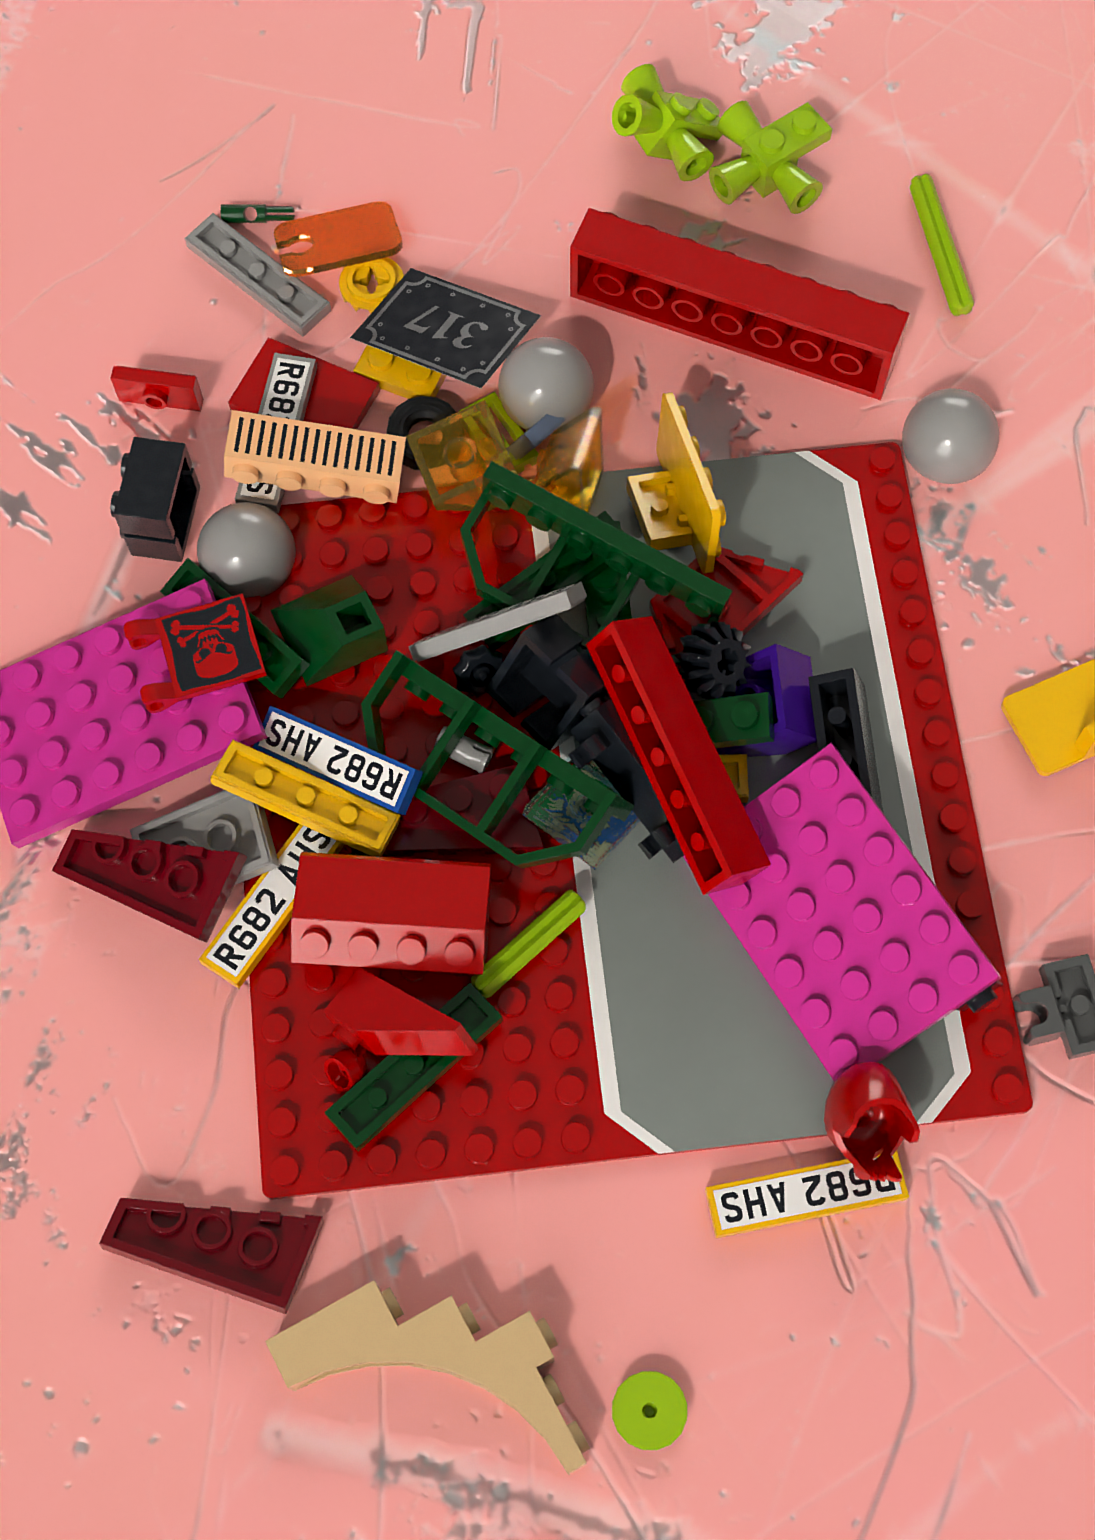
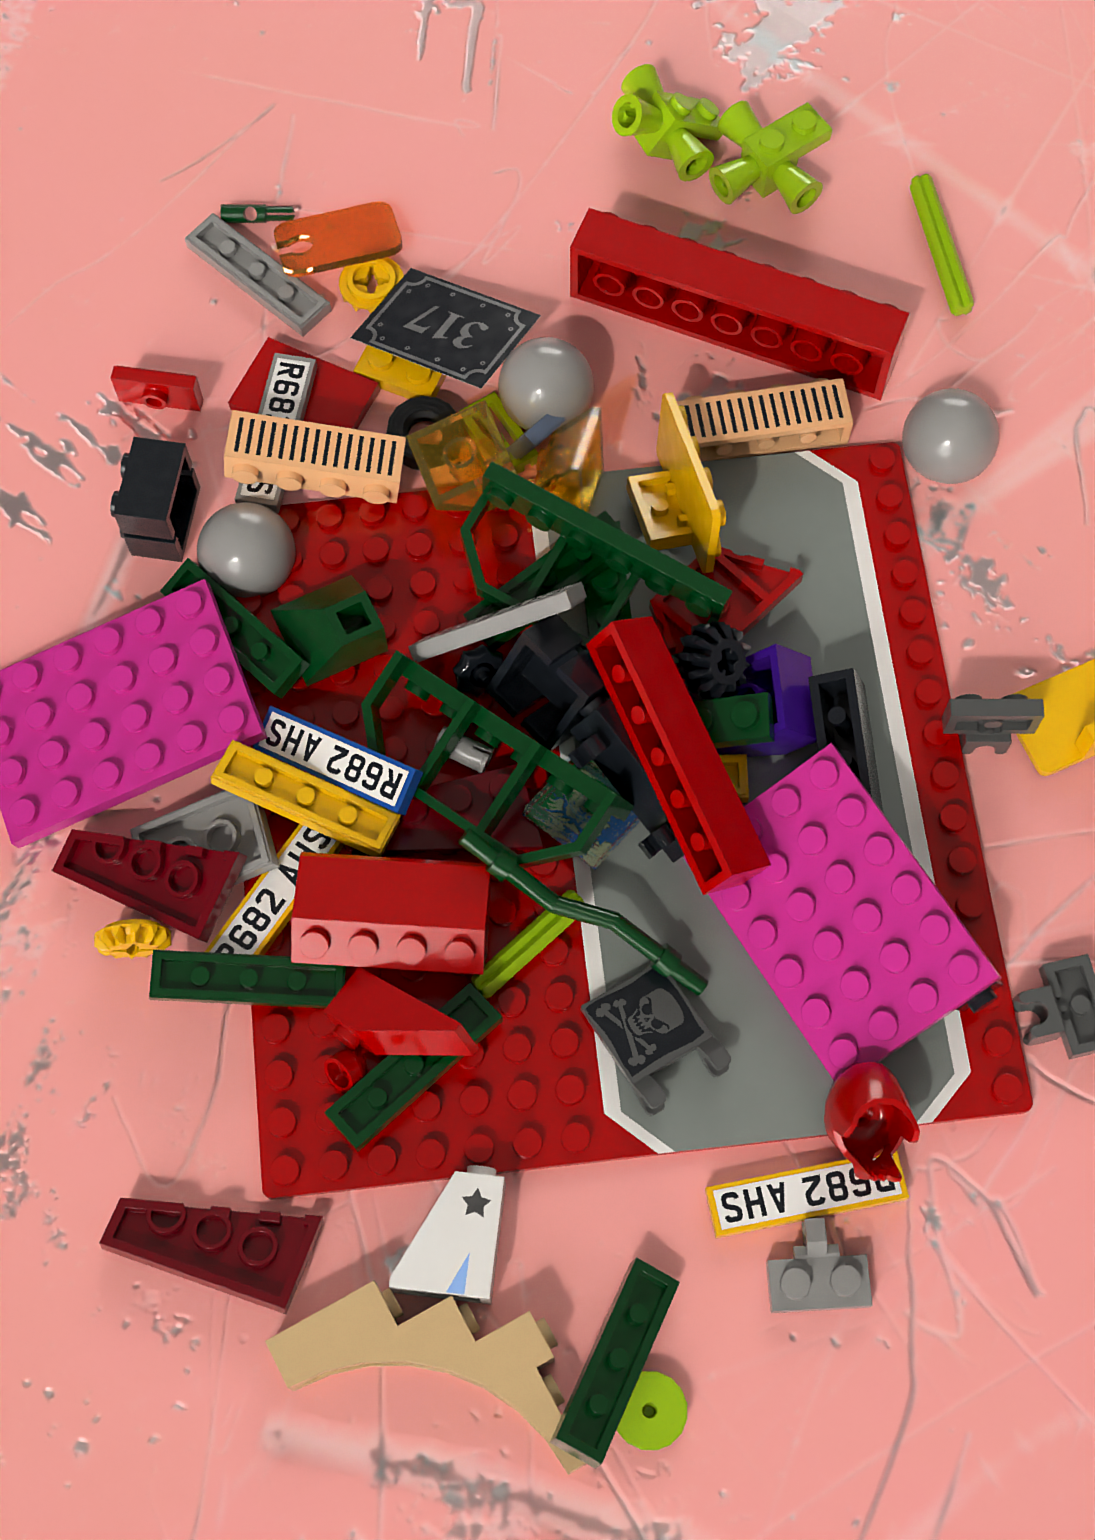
flag [123,593,267,713] -> none
none -> yellow gear [94,919,172,959]
none -> dark green tile [149,950,346,1008]
none -> white slope [389,1165,506,1305]
none -> dark green bar [458,828,709,996]
none -> dark green plate [550,1257,680,1469]
none -> flag [580,967,731,1116]
none -> light nougat brick [677,378,853,462]
none -> light grey hinge [766,1218,873,1313]
none -> dark grey plate [942,694,1045,754]

